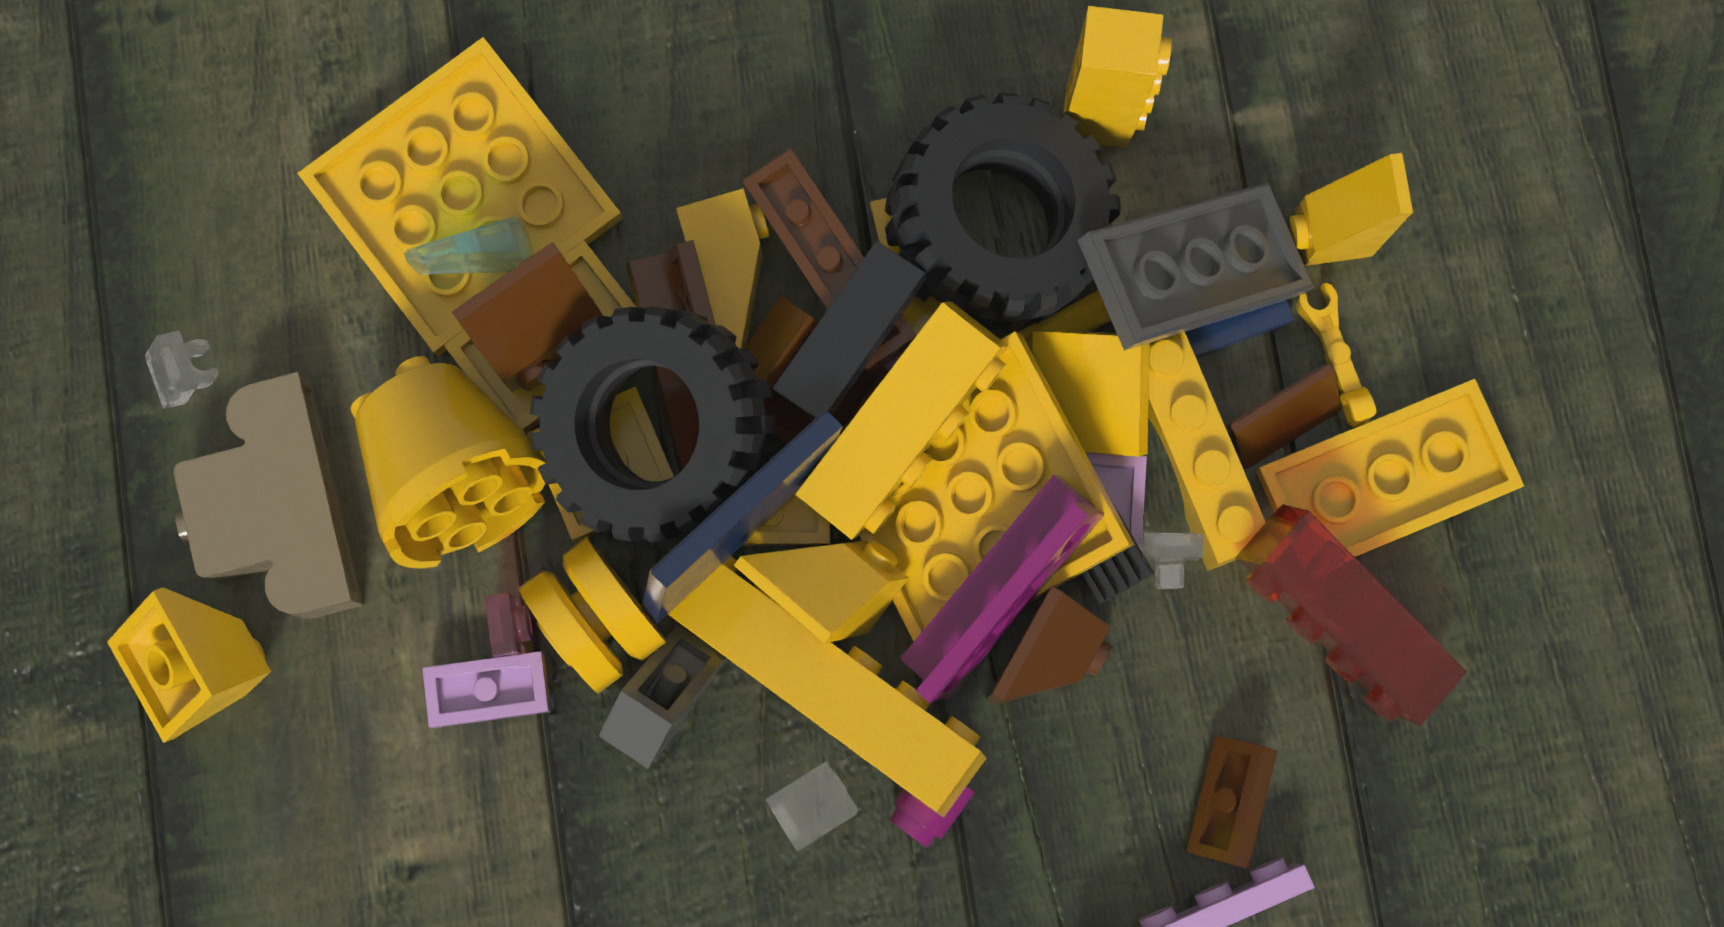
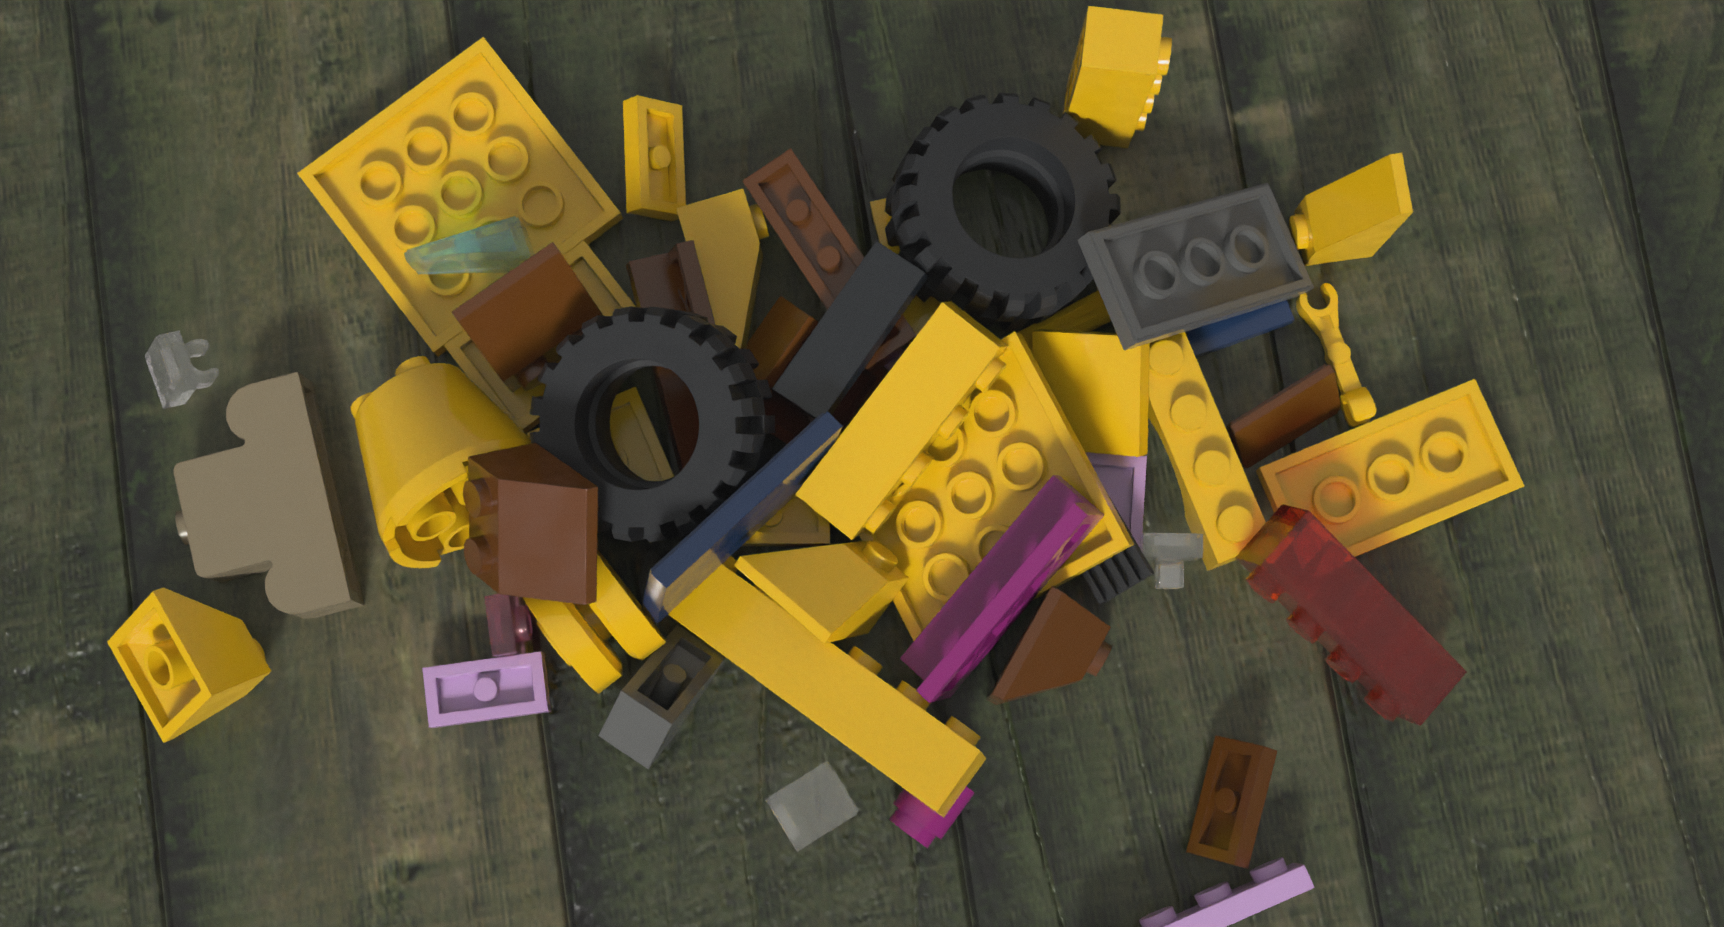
none -> reddish brown slope [463,443,598,605]
none -> yellow plate [623,95,686,221]

